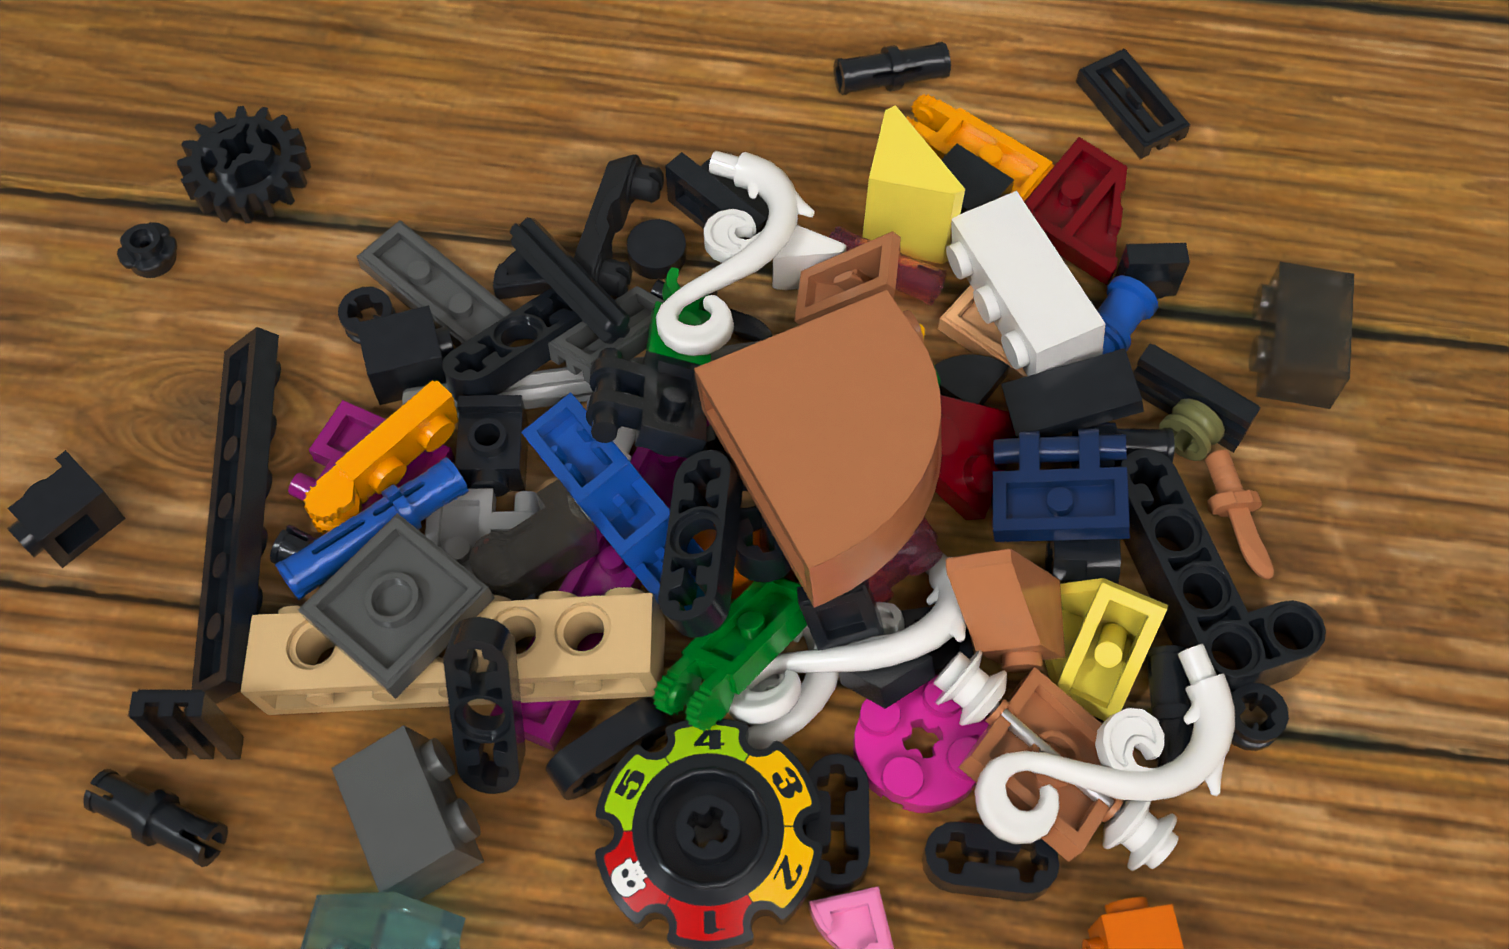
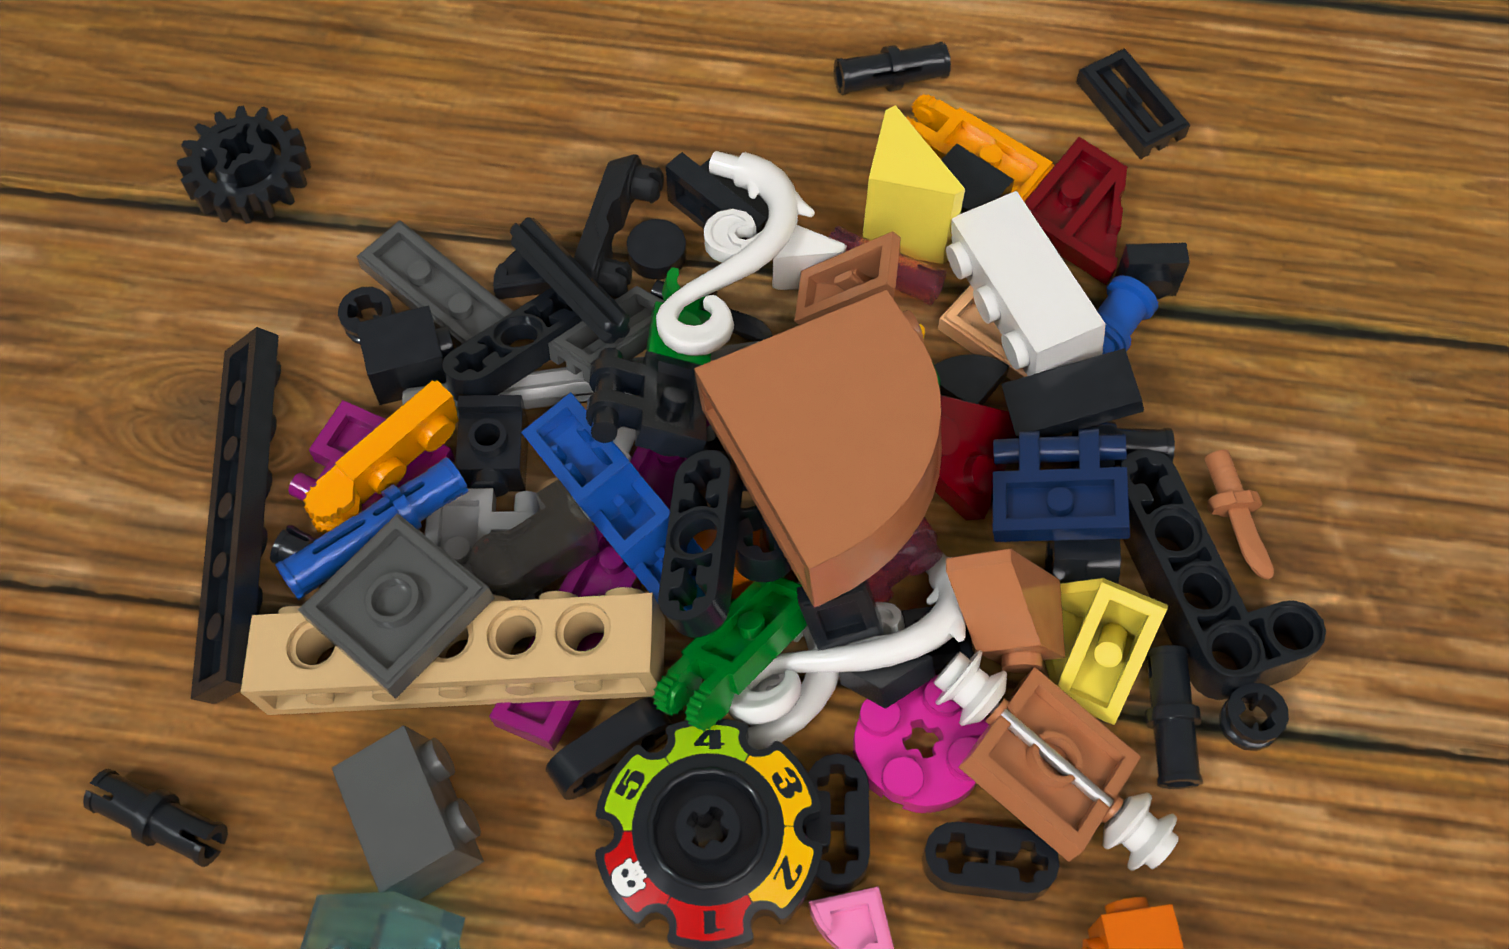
black brick [7,450,125,568] -> none
black plate [117,222,177,278] -> none
black tile [128,689,244,760] -> none
black beam [443,617,526,794] -> none
white plant [975,644,1235,844] -> none
black tile [1133,343,1261,453] -> none
olive bush [1159,398,1225,461] -> none
clear smoke brick [1249,262,1354,409] -> none

